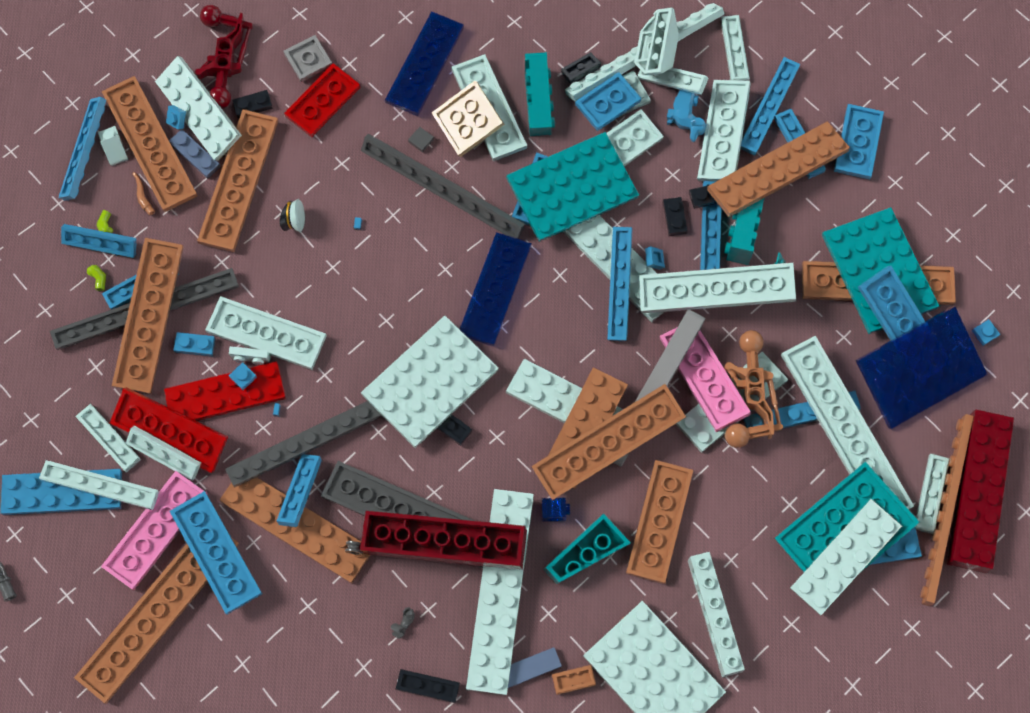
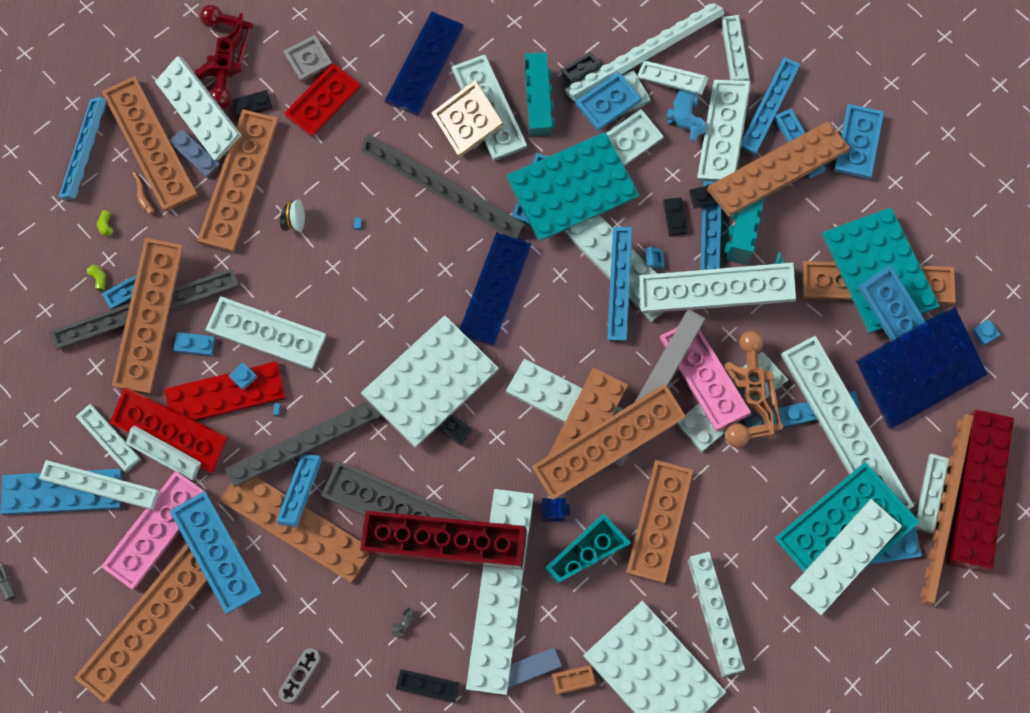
dark azure plate [61,224,136,258] -> none
light aqua slope [98,126,128,166] -> none
dark azure plate [166,105,186,130] -> none
light aqua plate [229,346,271,365] -> none
dark grey bush [345,541,363,555] -> none
dark grey tile [408,127,434,153] -> none
light aqua wedge [634,8,679,75] -> none
none -> light grey beam [279,648,321,703]

